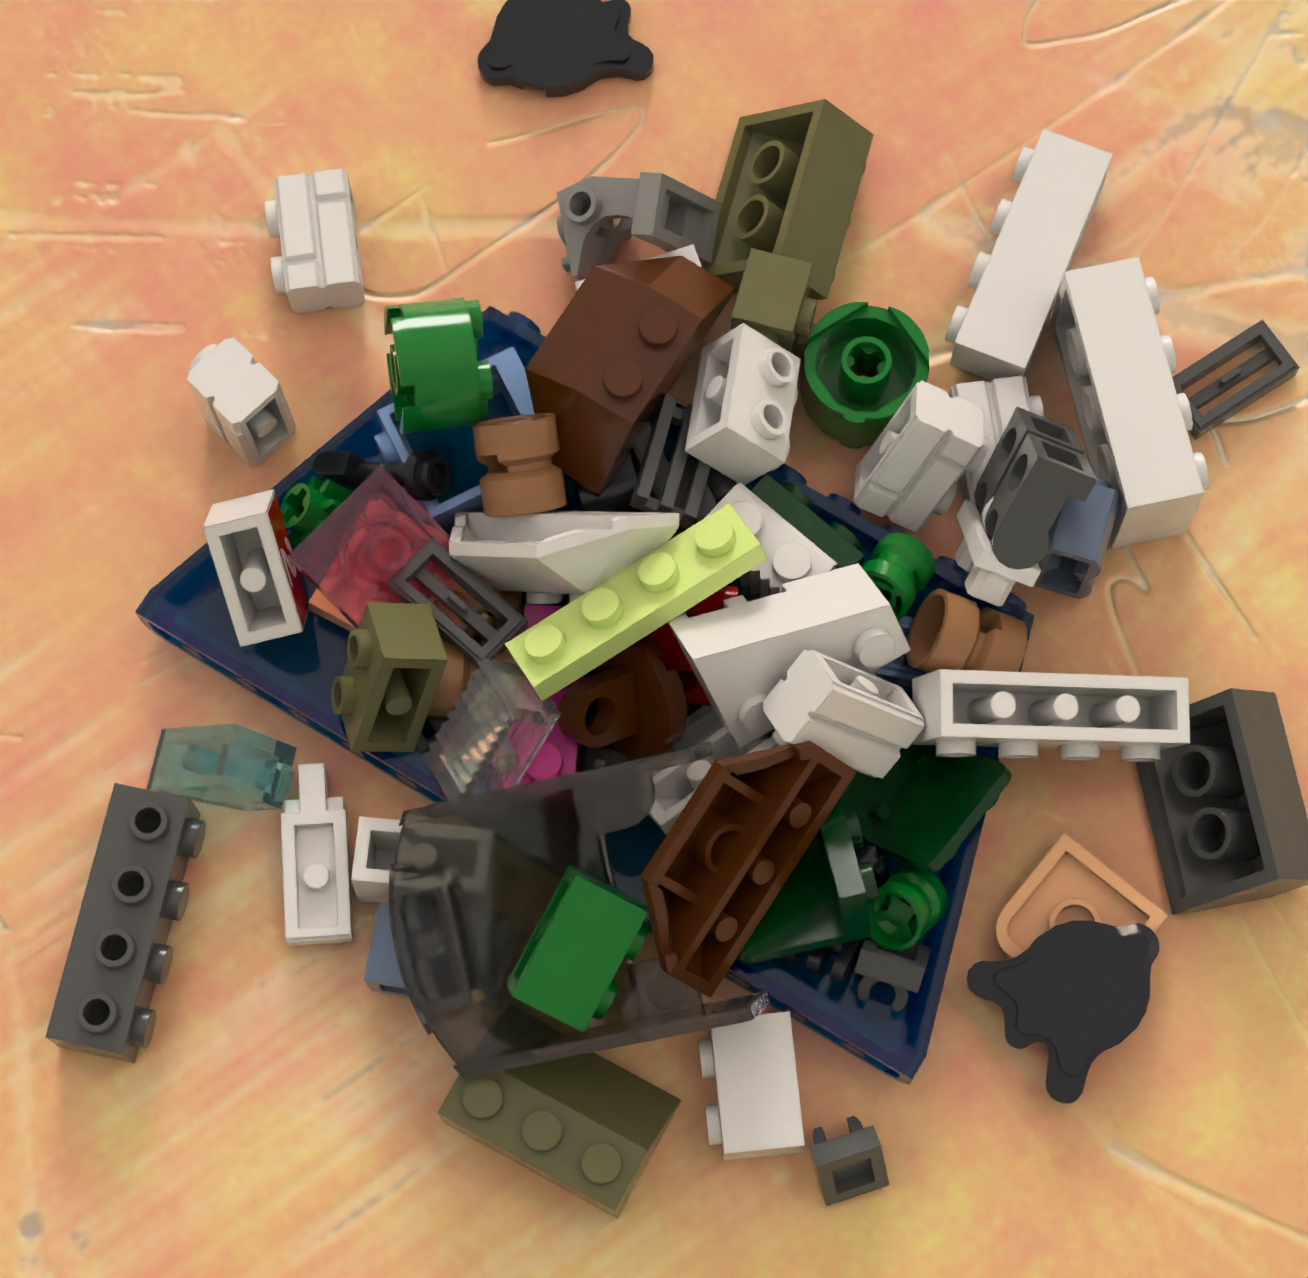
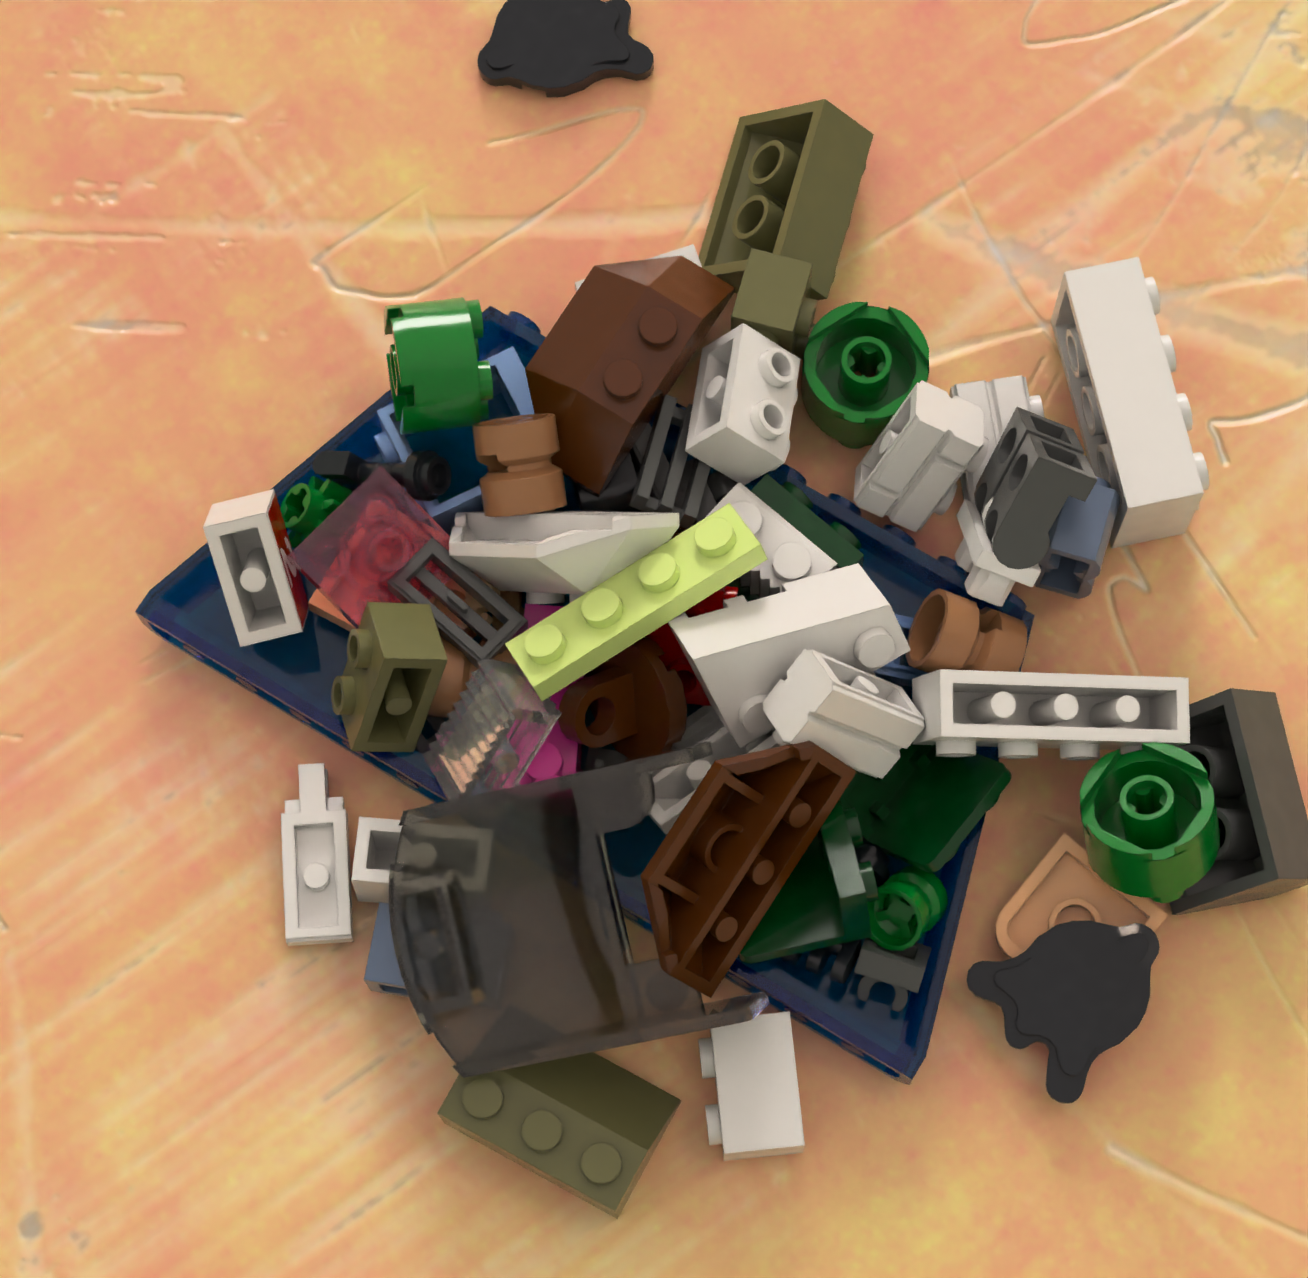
dark grey brick [45,783,206,1063] -> none
clear light blue slope [146,723,297,811] -> none
white brick [187,337,296,467] -> none
white brick [265,168,365,313] -> none
green brick [506,864,650,1033] -> none
light grey tile [557,172,721,280] -> none
dark grey tile [809,1116,889,1206] -> none
green wheel [861,532,935,620] -> none
white brick [945,128,1113,381] -> none
dark grey tile [1172,319,1300,440] -> none
none -> green brick [1080,742,1220,903]

